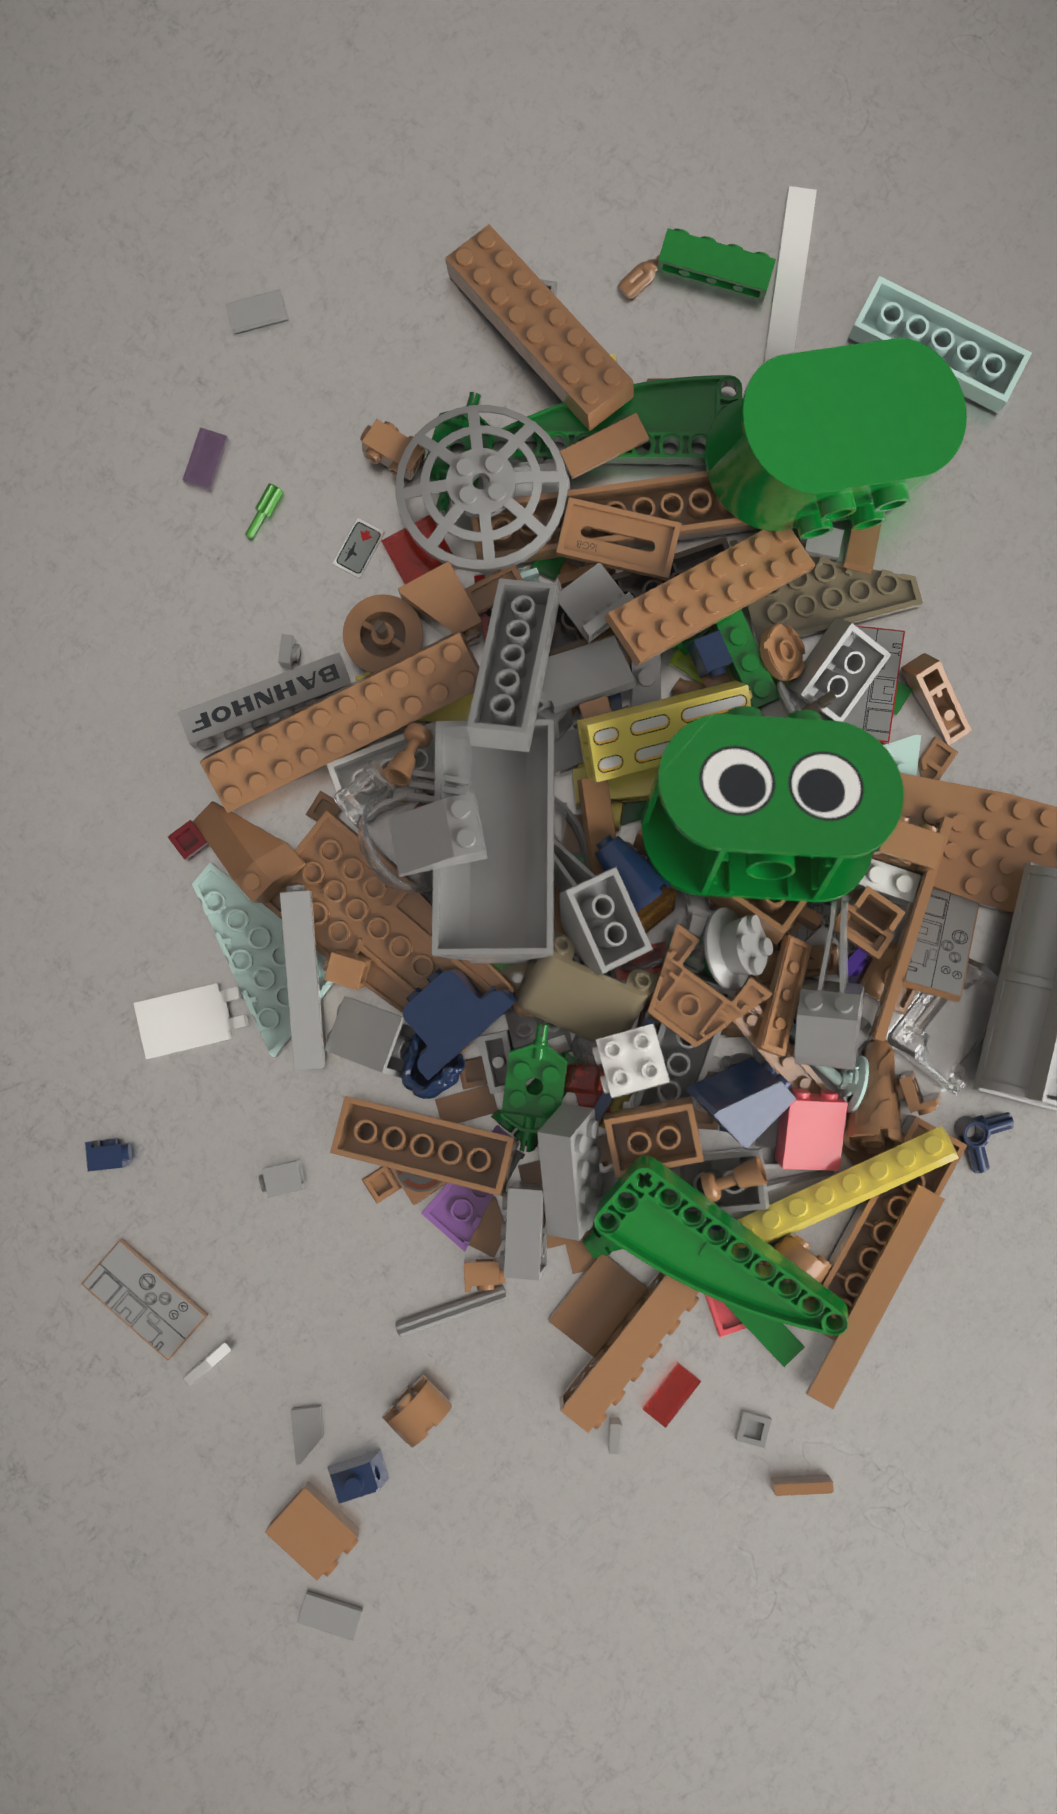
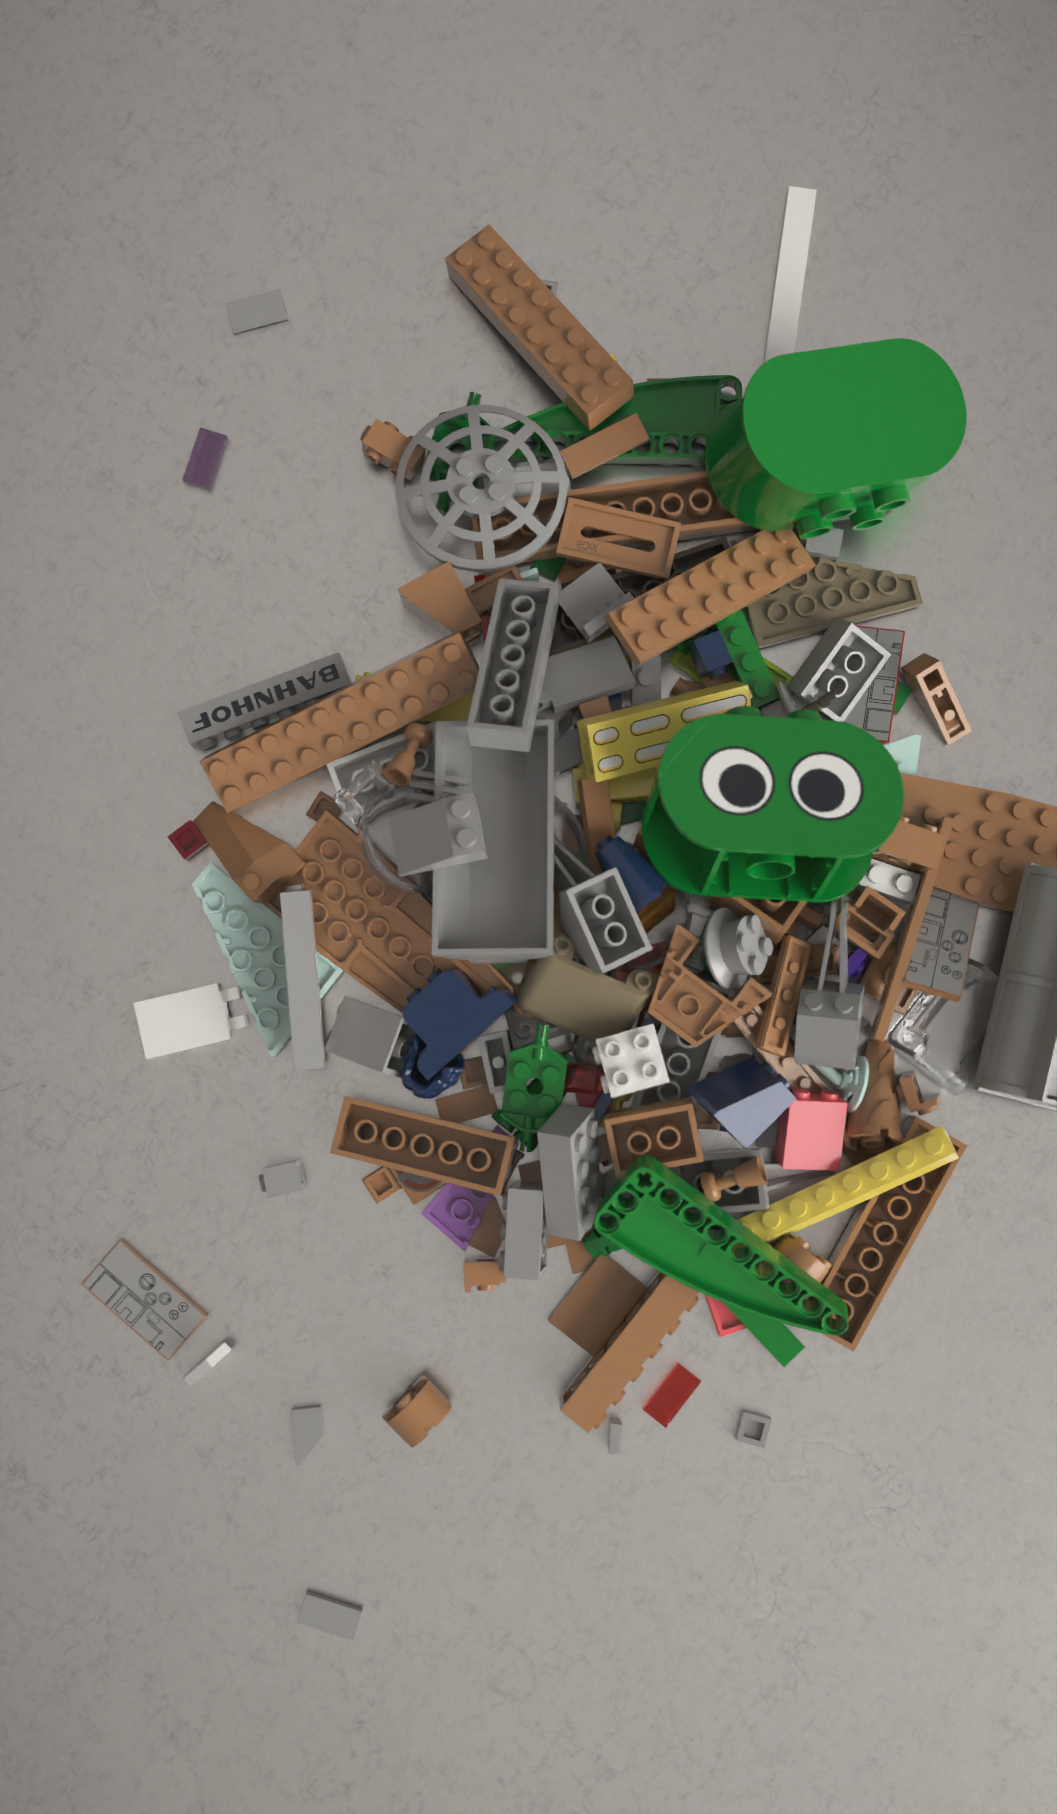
dark blue brick [85,1138,132,1172] -> none
bright green axle [245,483,283,539] -> none
medium nougat brick [265,1481,359,1581] -> none
light grey plate [278,634,300,669] -> none
medium nougat brick [323,949,372,990] -> none
dark blue torso [327,1450,389,1503] -> none
sticker [333,517,385,578] -> none
medium nougat piece [343,594,423,673] -> none
clear red tile [381,515,453,585] -> none
light grey axle [395,1285,507,1337] -> none
medium nougat piece [617,255,659,299] -> none
green brick [657,228,776,302] -> none
medium nougat tile [760,623,806,681] -> none
medium nougat tile [770,1475,834,1496] -> none
medium nougat tile [806,1184,945,1409] -> none
medium nougat tile [843,524,881,574] -> none
light aqua brick [848,276,1032,413] -> none
medium nougat tile [918,736,958,780] -> none
dark blue axle [955,1112,1014,1173] -> none

